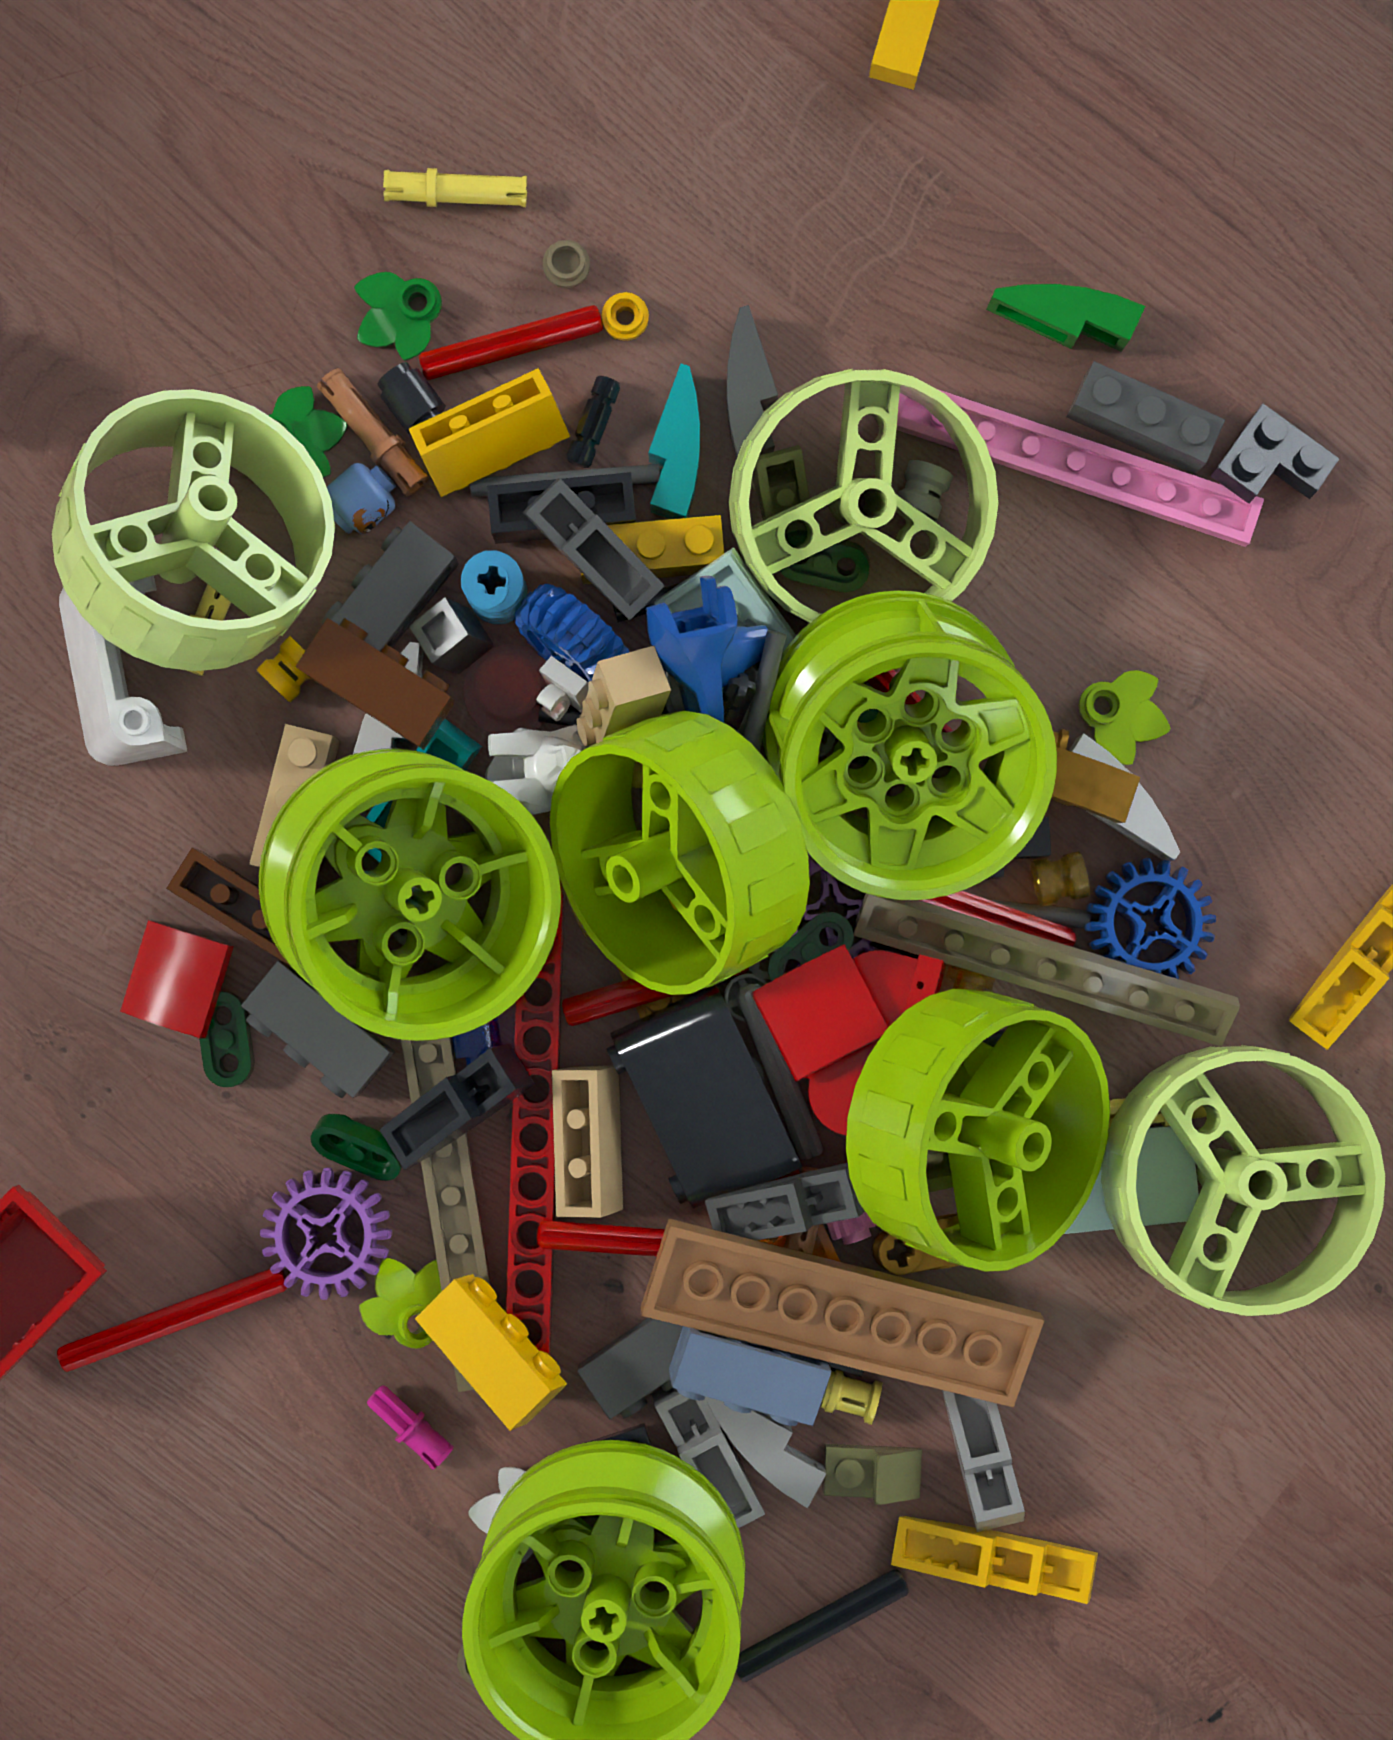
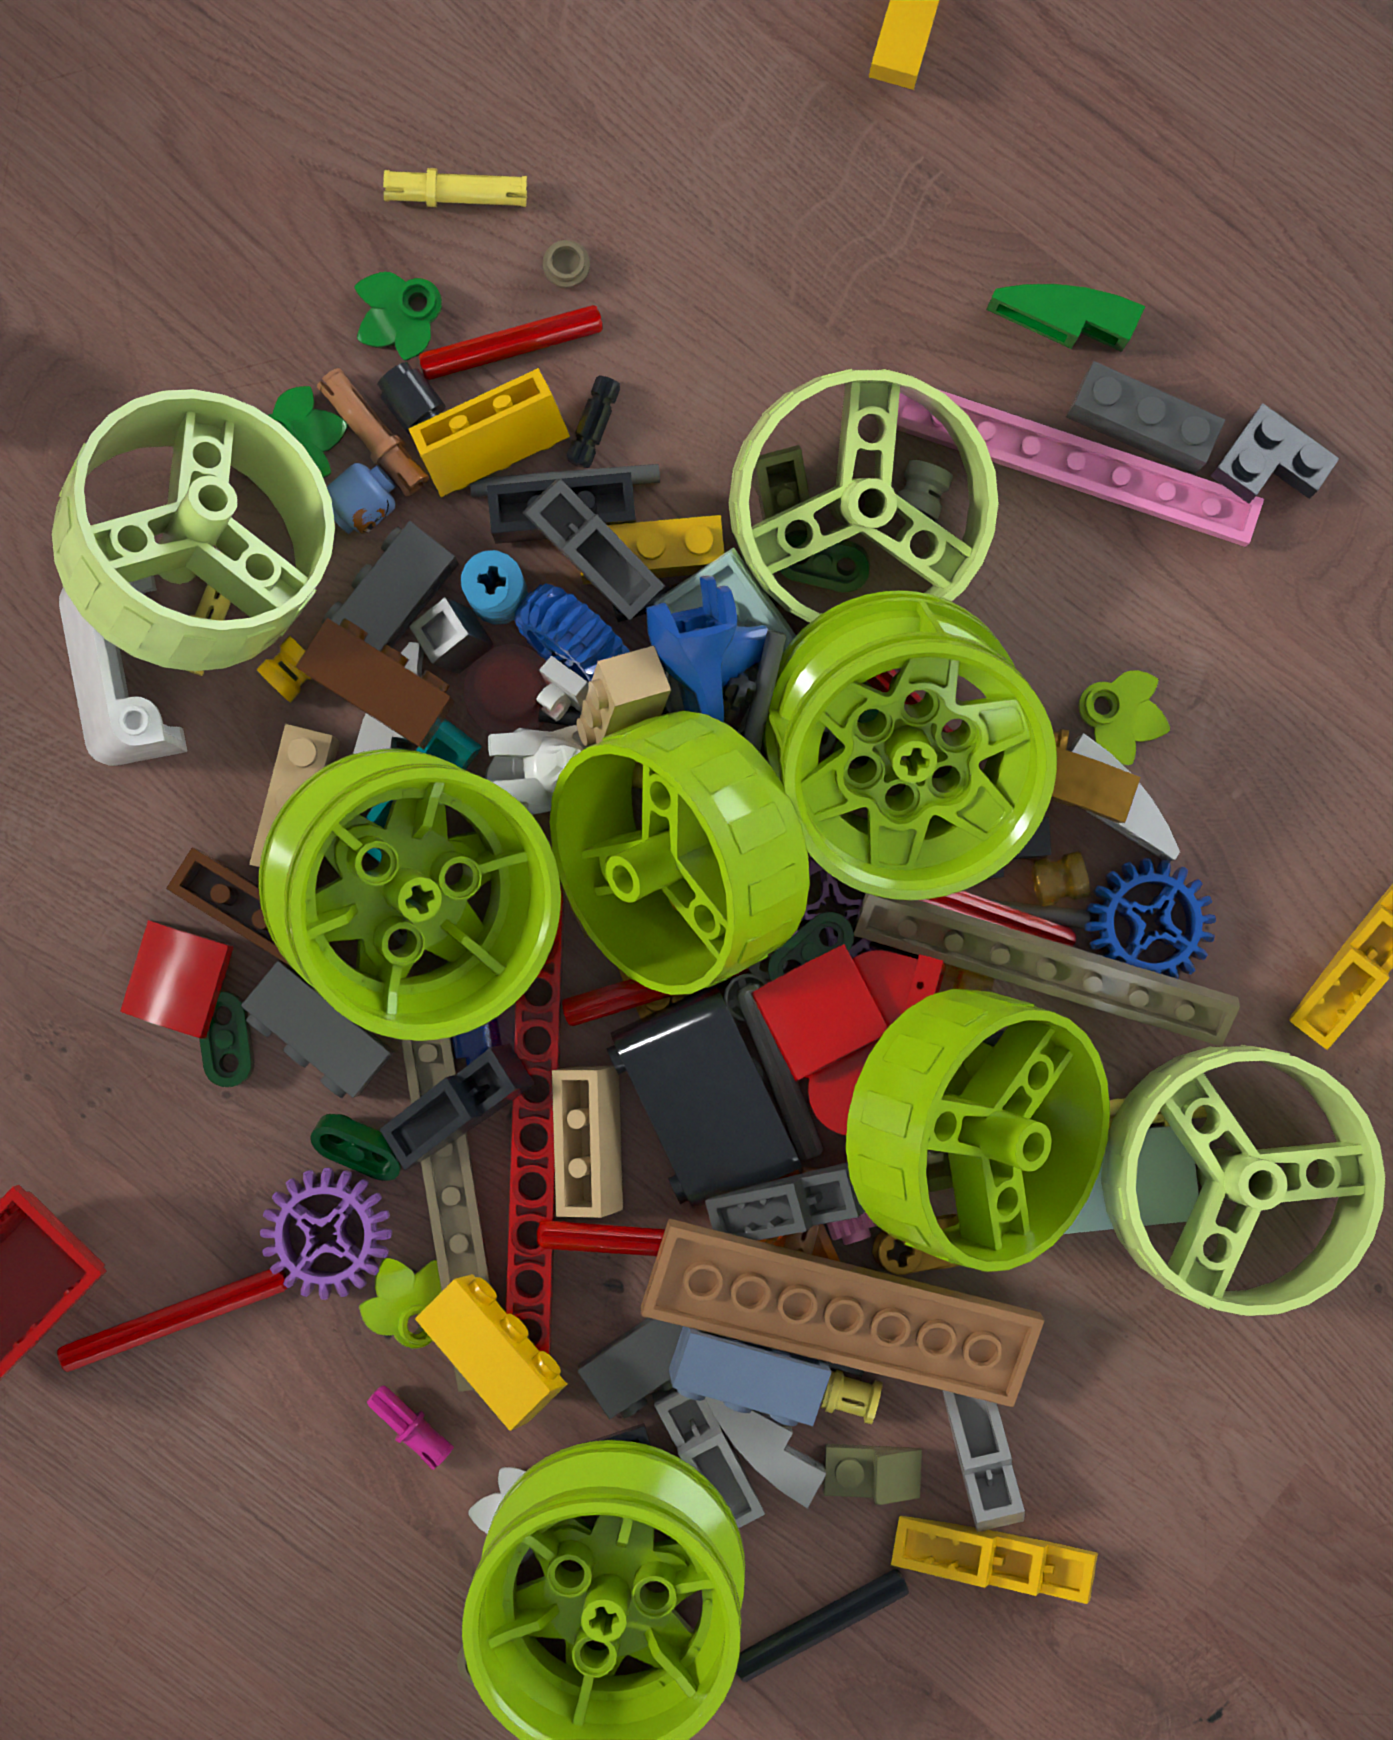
yellow plate [602,292,649,341] -> none
teal slope [648,363,700,519] -> none
dark grey slope [727,305,778,459] -> none

